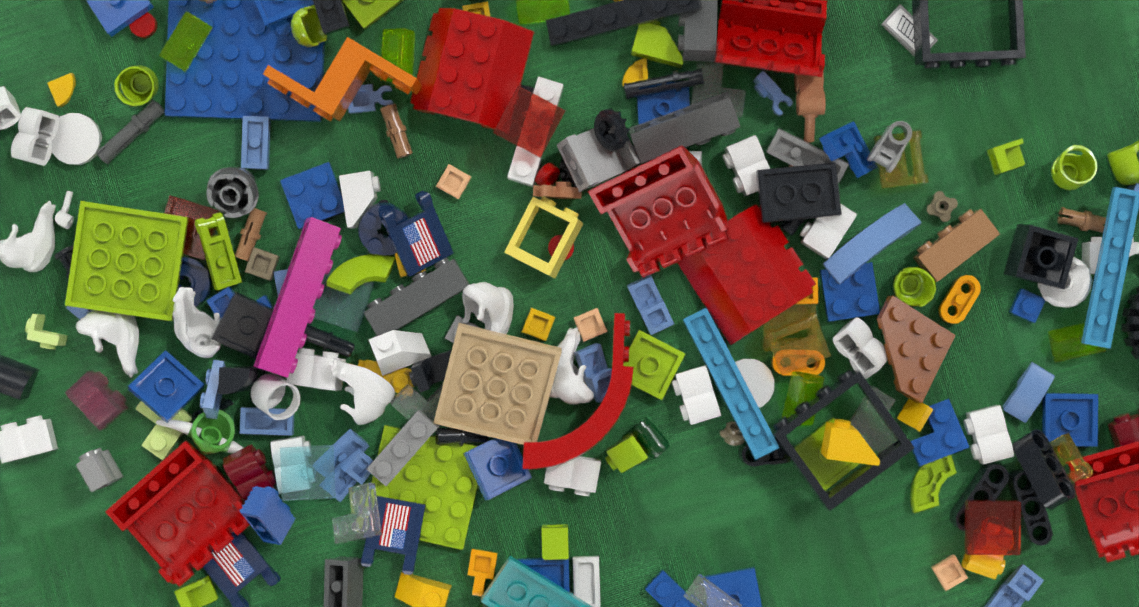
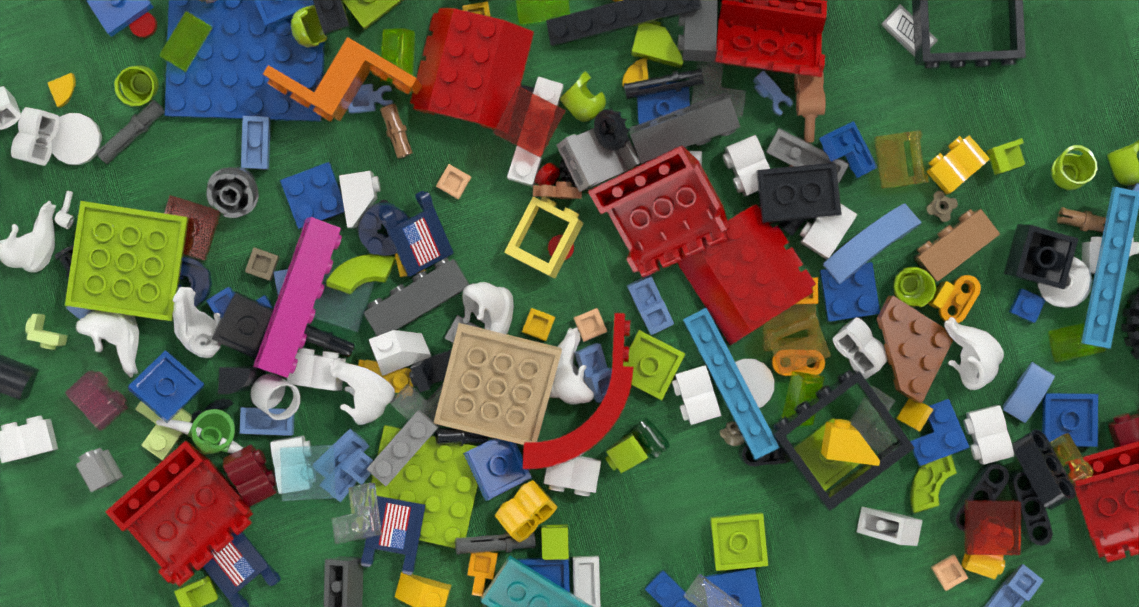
lime plate [195,212,242,290] -> none
medium blue plate [200,360,226,419] -> none
medium nougat pin [234,208,267,261] -> none
blue brick [240,486,296,545] -> none
light grey piece [867,121,912,173] -> none
none -> dark grey pin [455,532,535,555]
none -> yellow brick [495,480,557,543]
none -> lime helmet [559,71,606,122]
none -> lime plate [710,513,768,571]
none -> white slope [857,507,922,546]
none -> yellow brick [926,135,990,195]
none -> yellow tile [928,281,954,308]
none -> white piece [944,317,1004,390]

